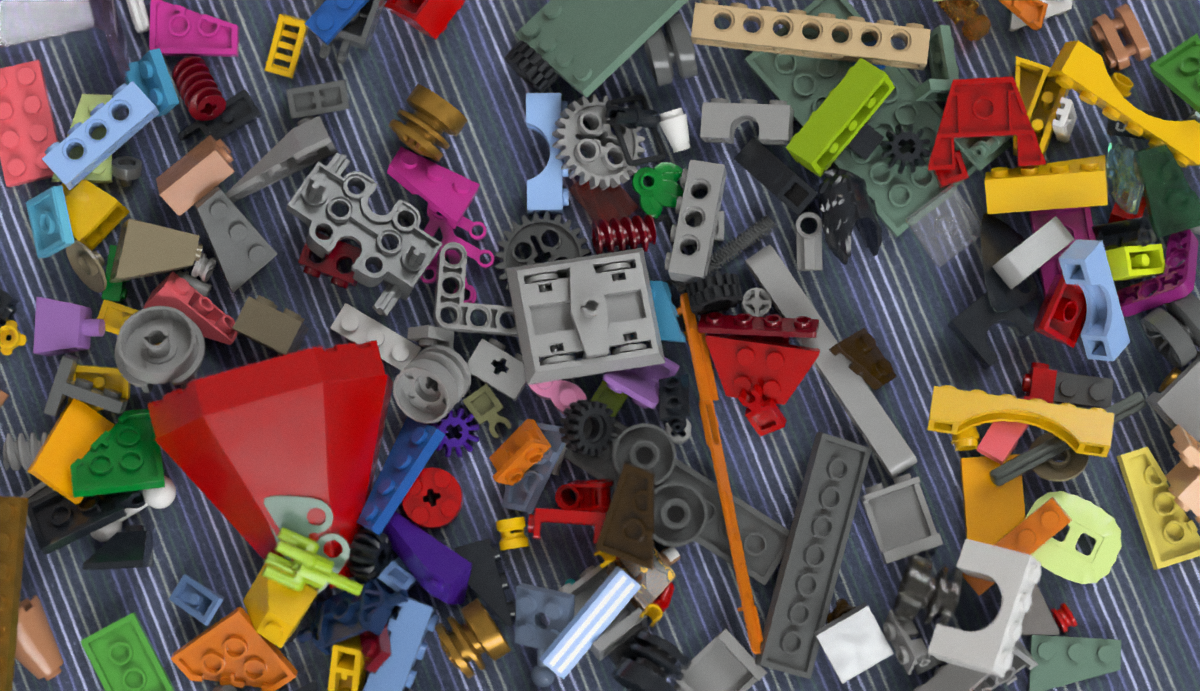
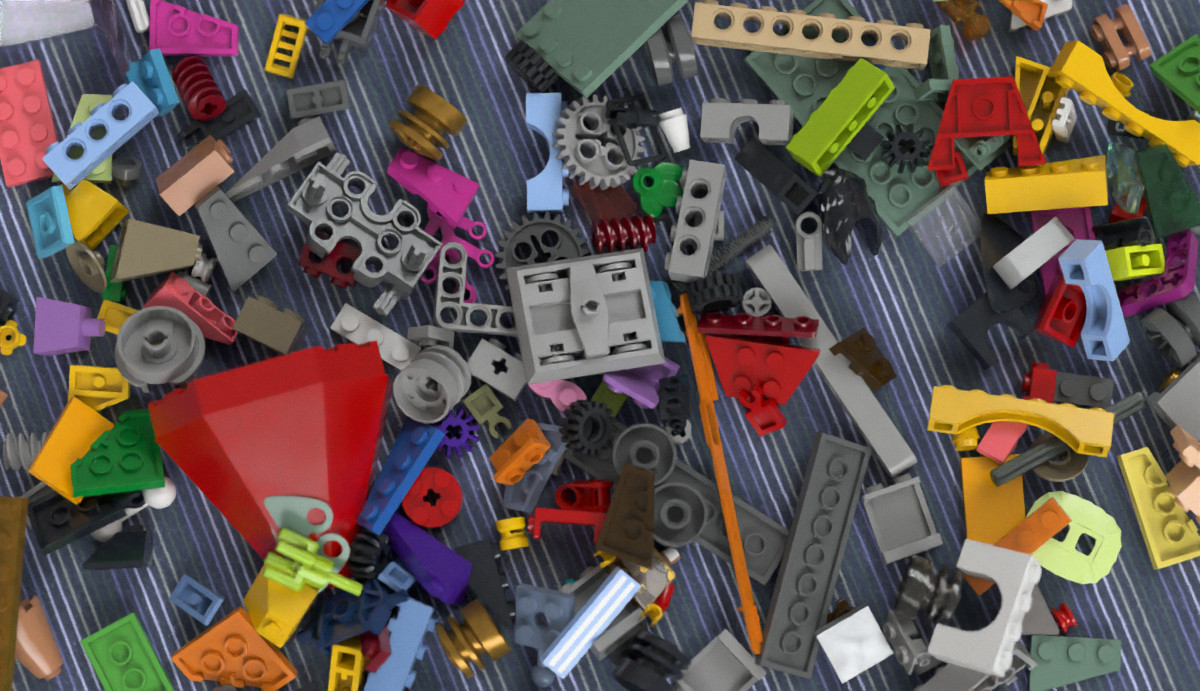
dark grey bracket [43,354,128,417] -> none

